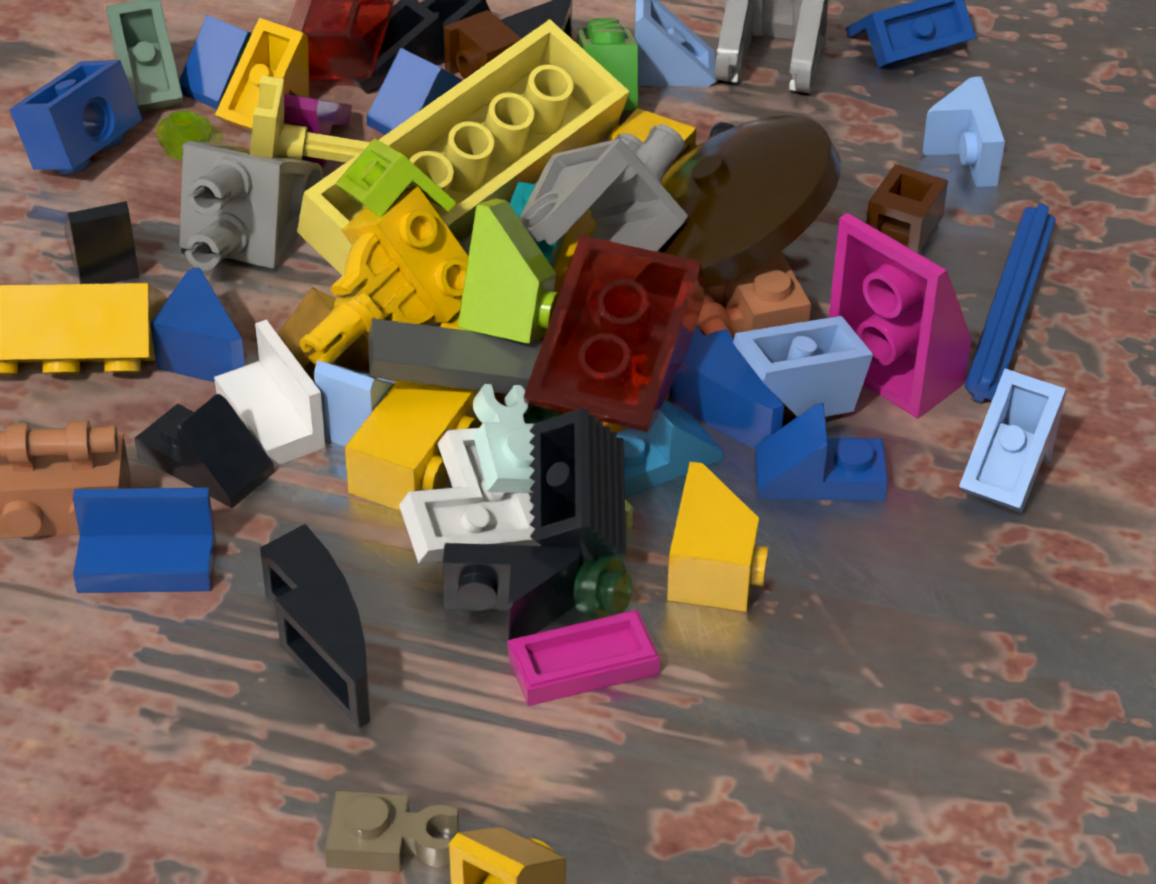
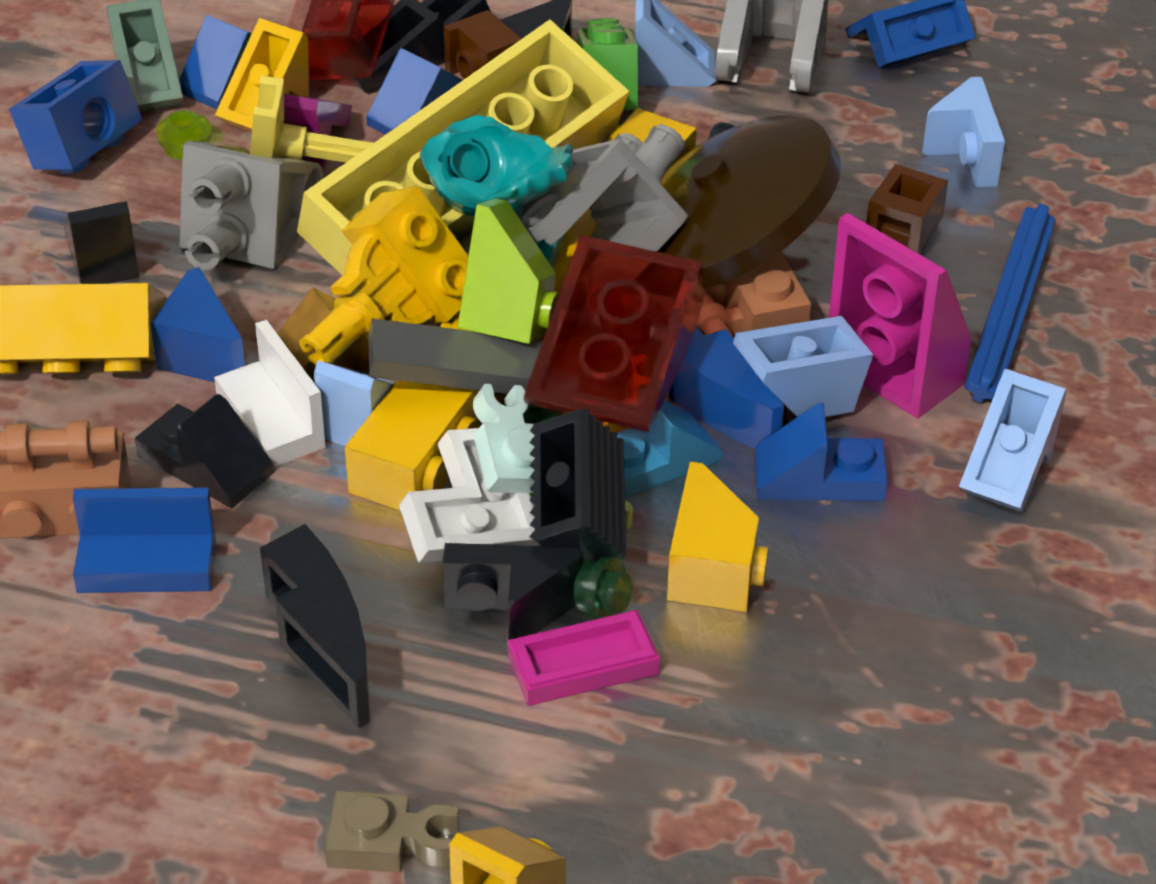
lime panel [335,138,456,218] -> none
none -> teal hair [420,115,573,217]

